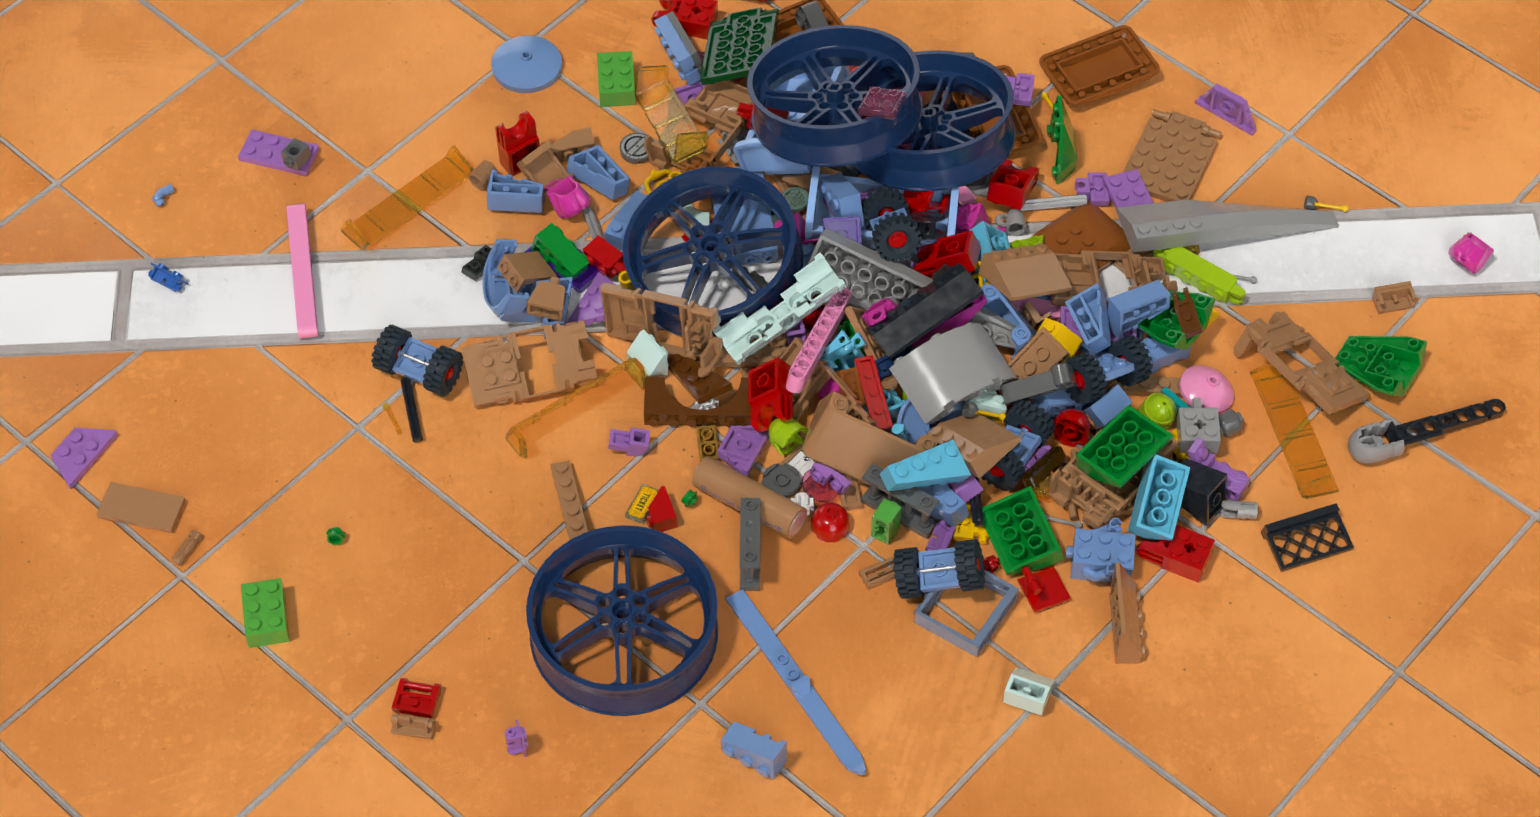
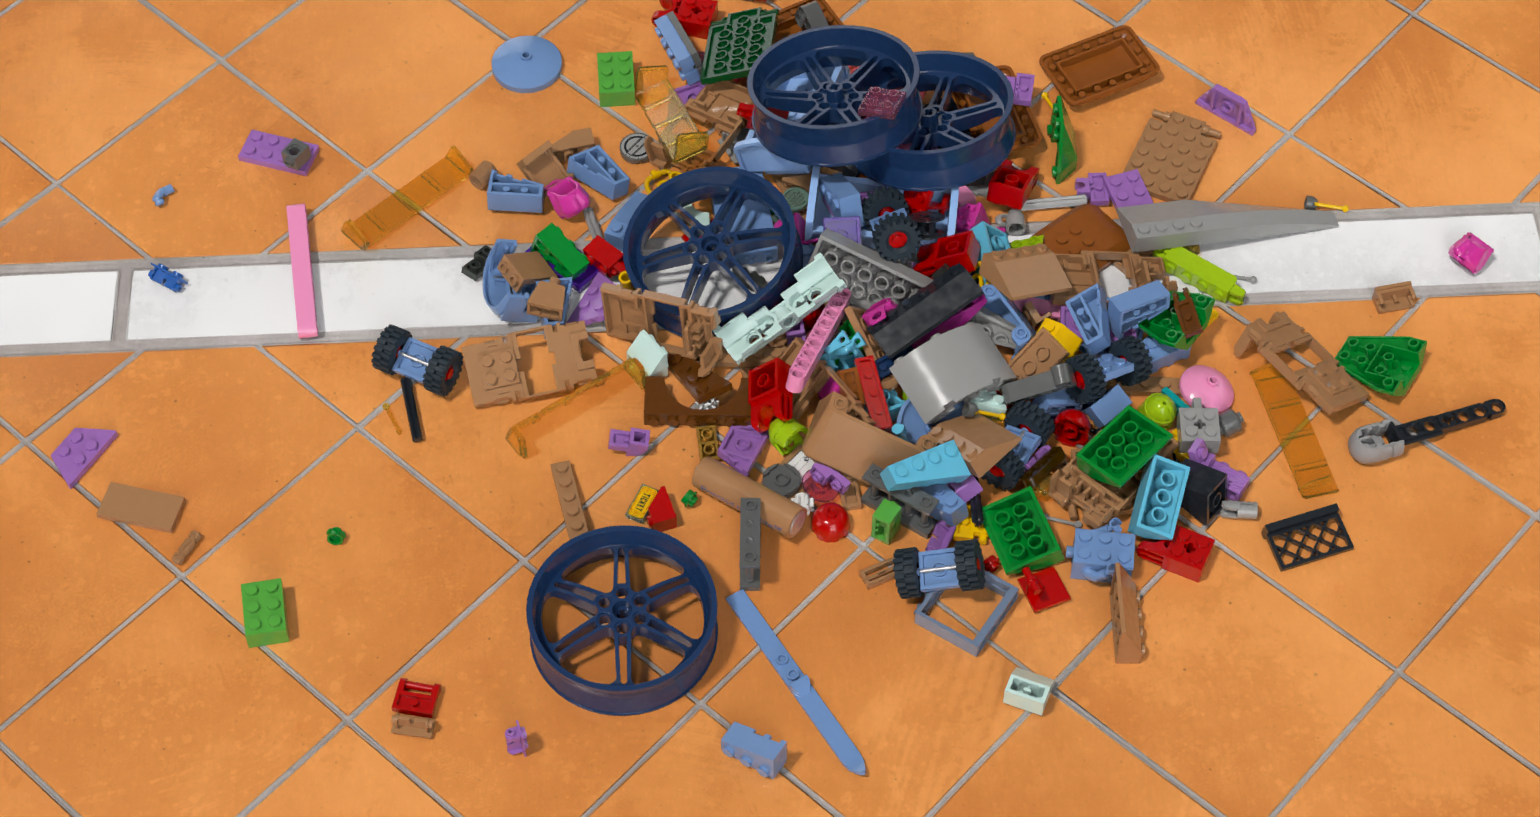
red brick [495,111,540,176] -> none

